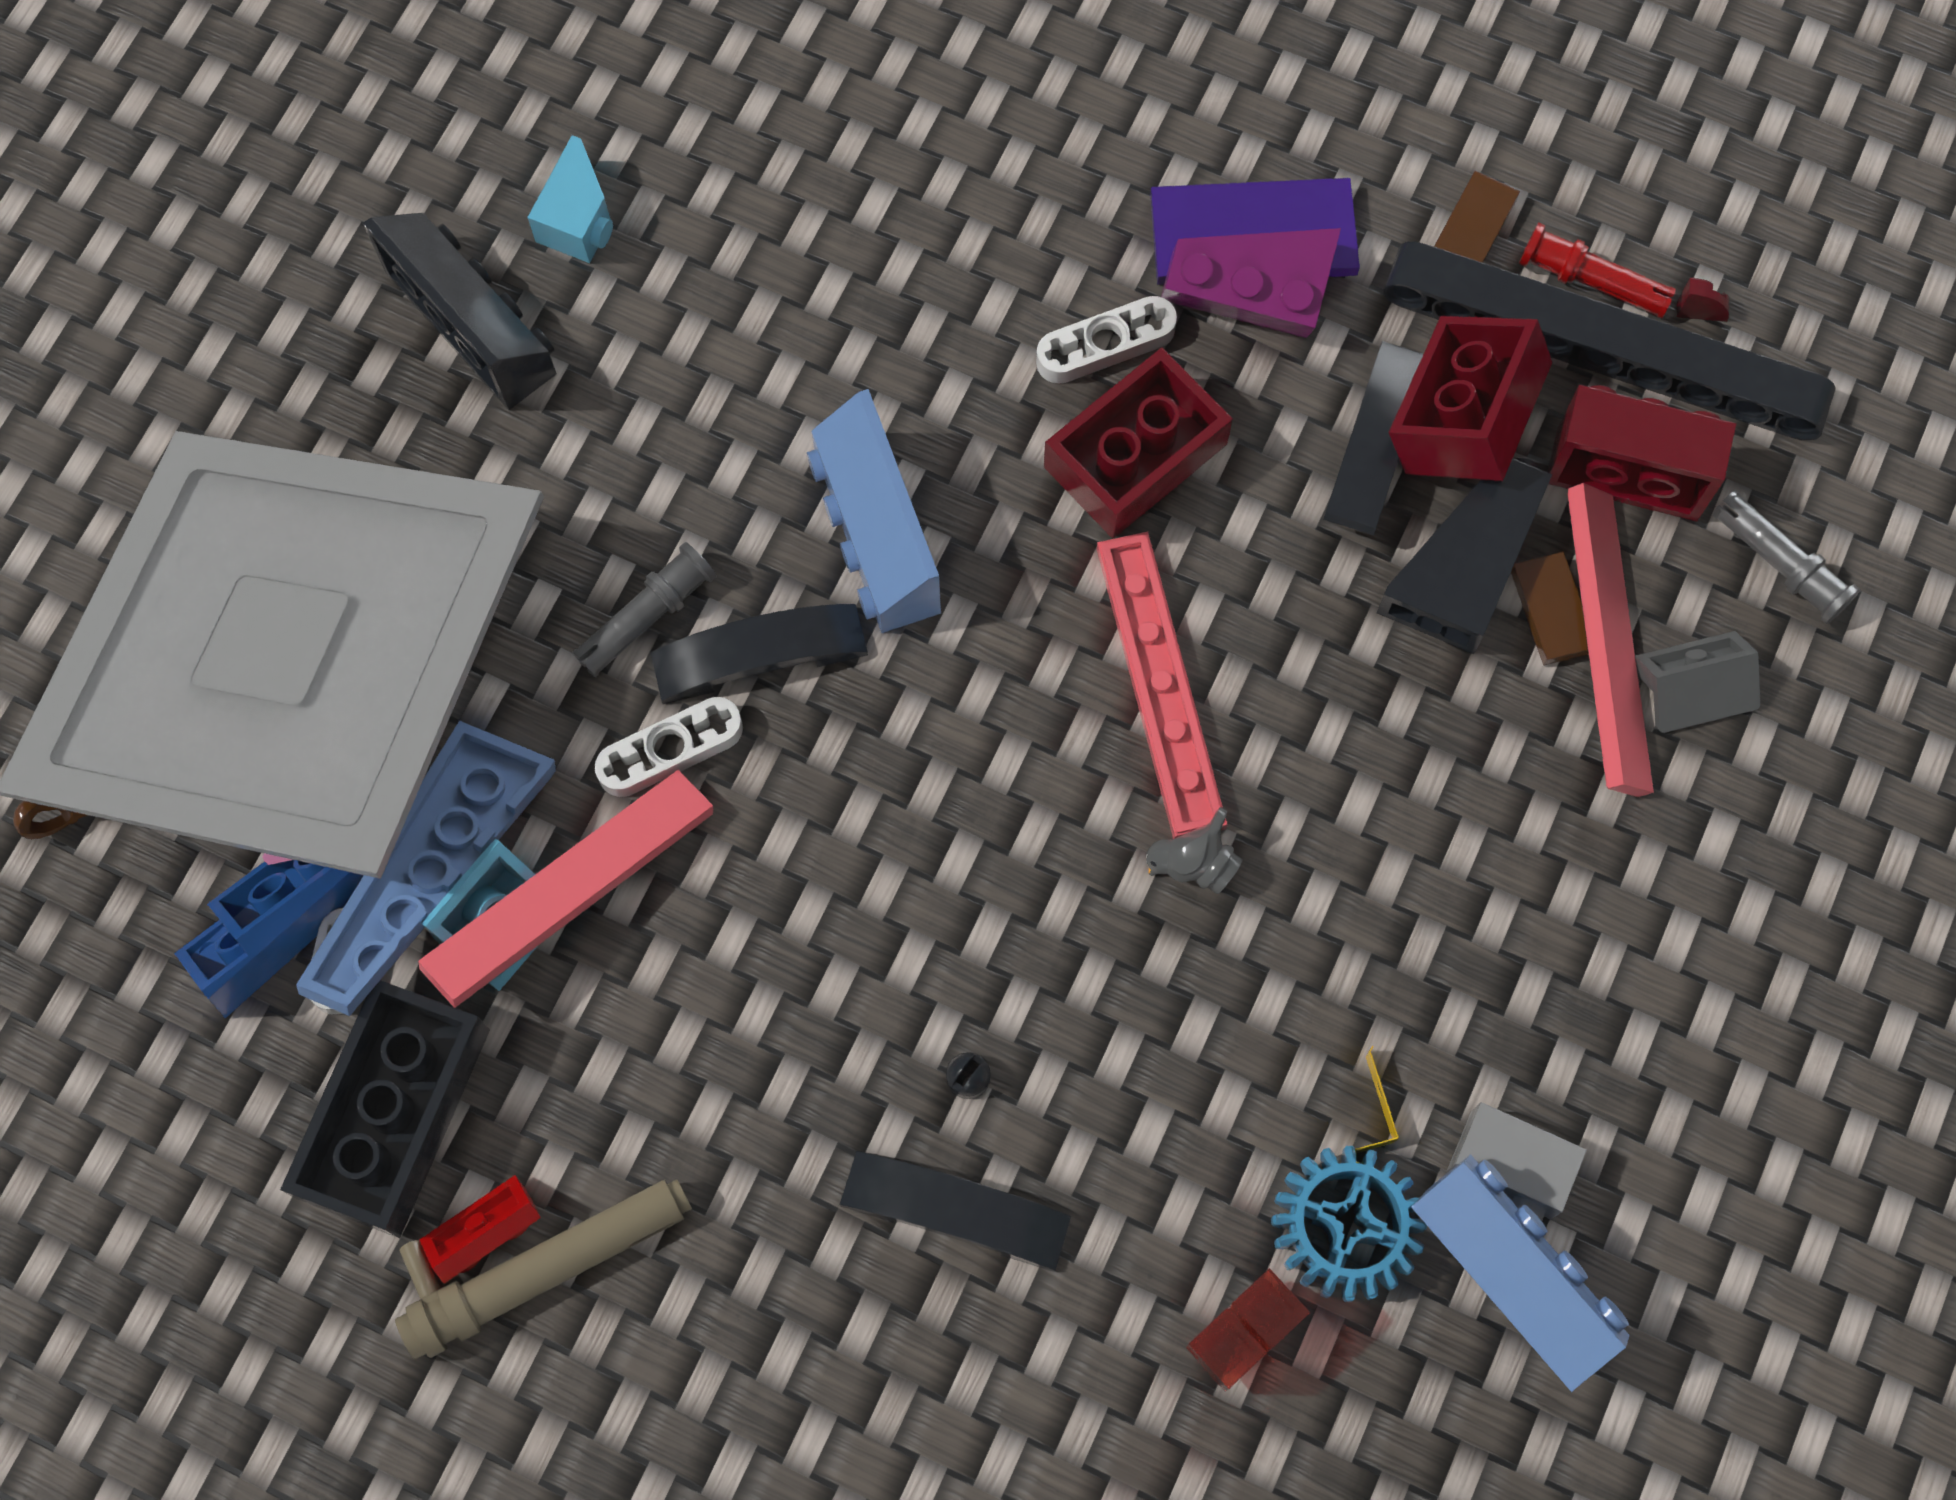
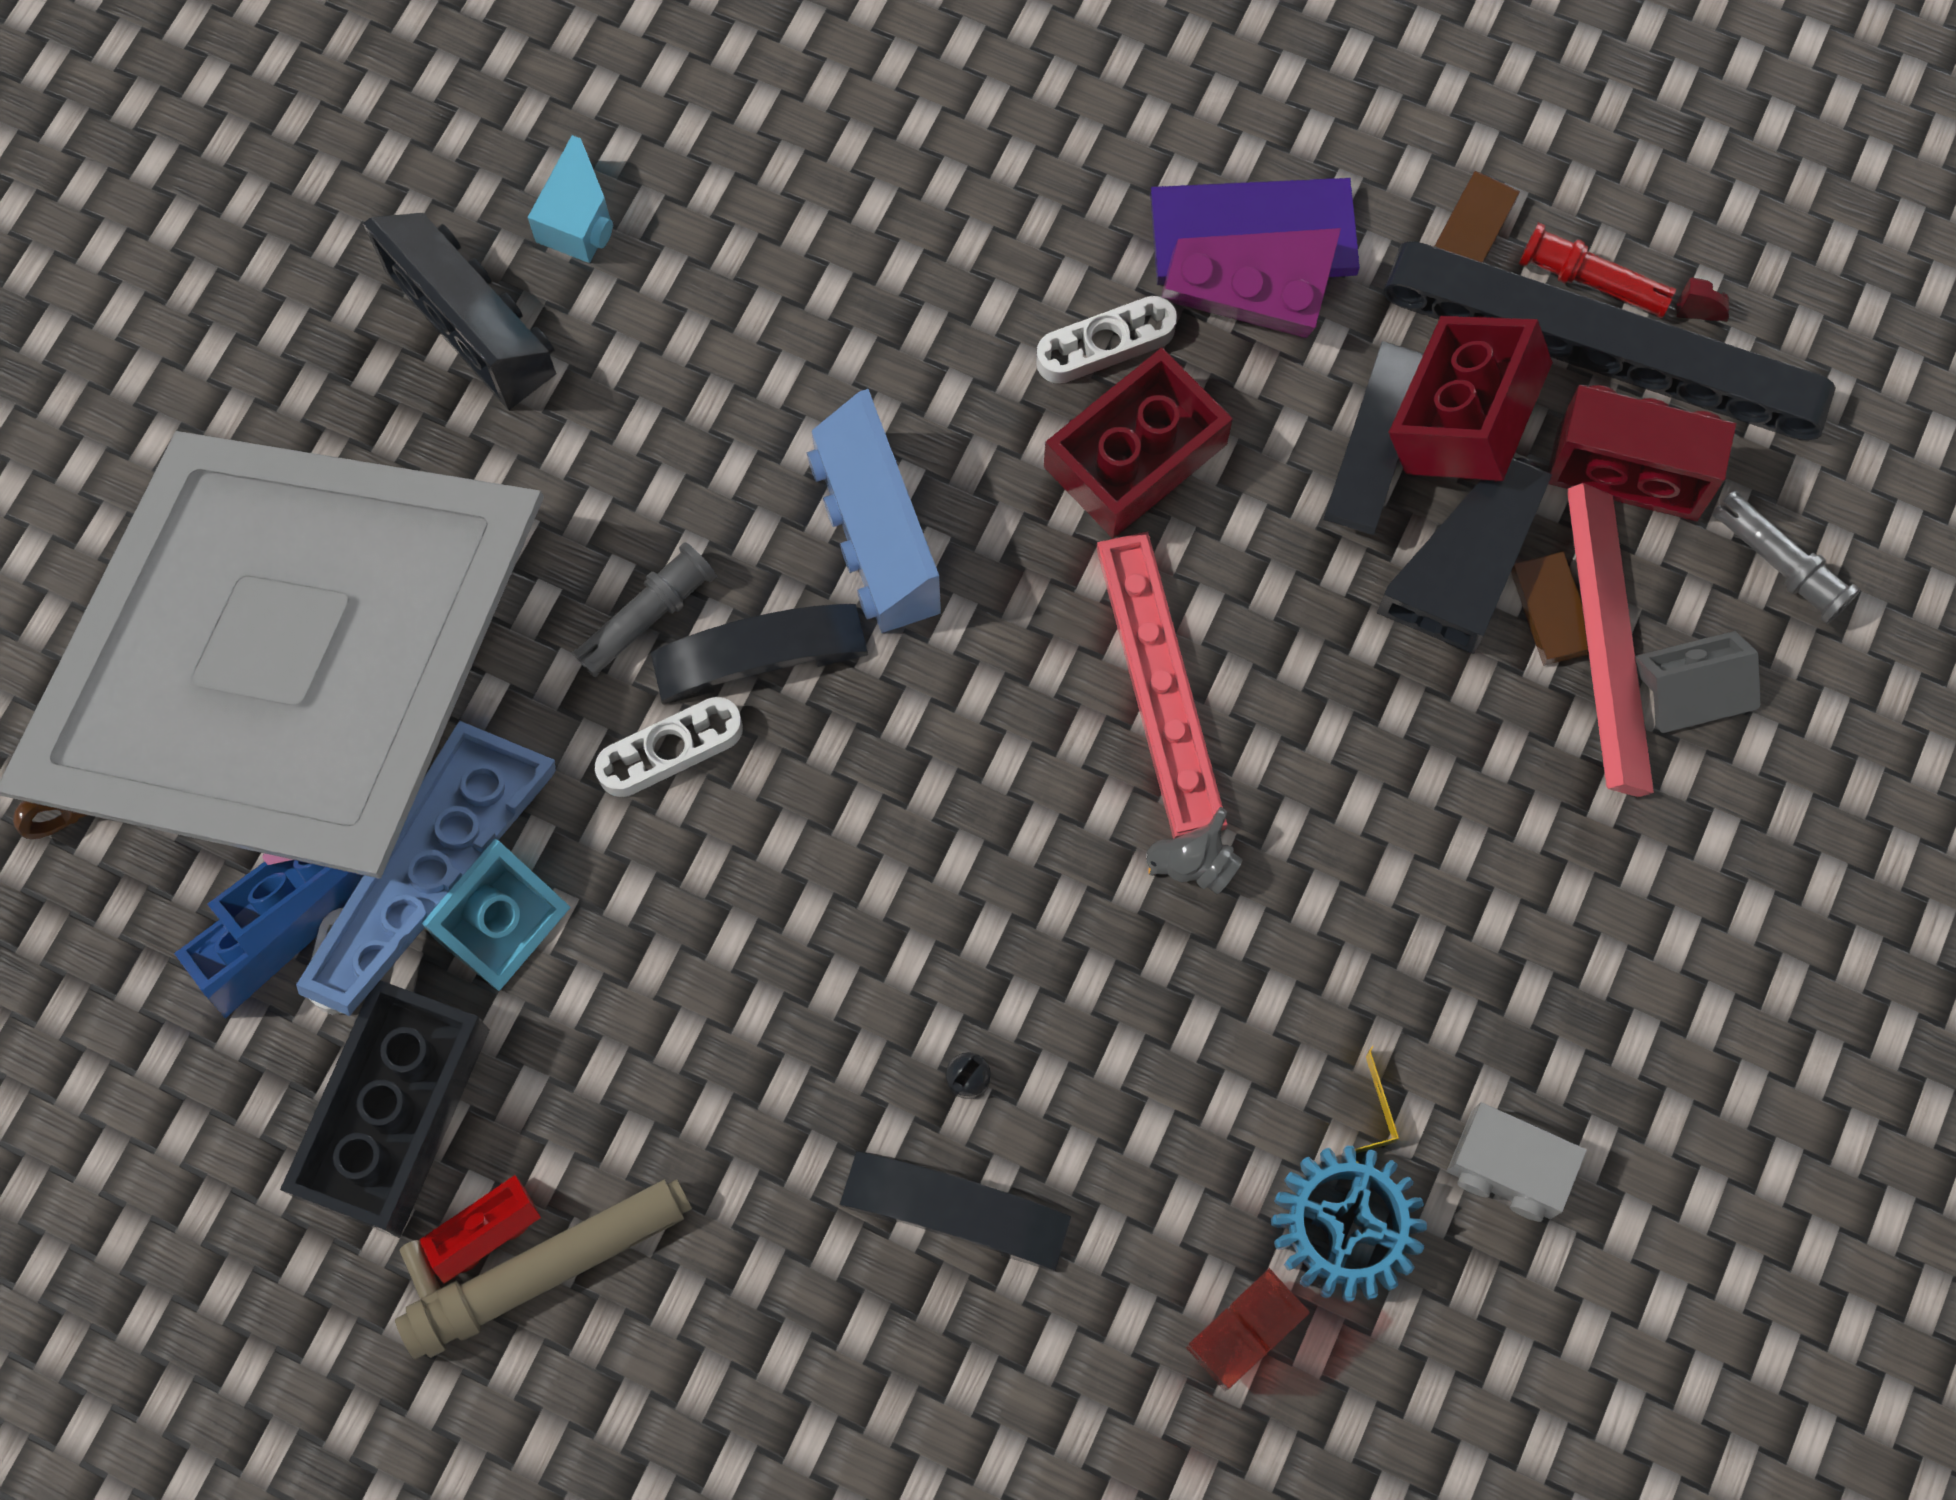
coral tile [418,770,713,1008] -> none
medium blue slope [1411,1154,1630,1392] -> none

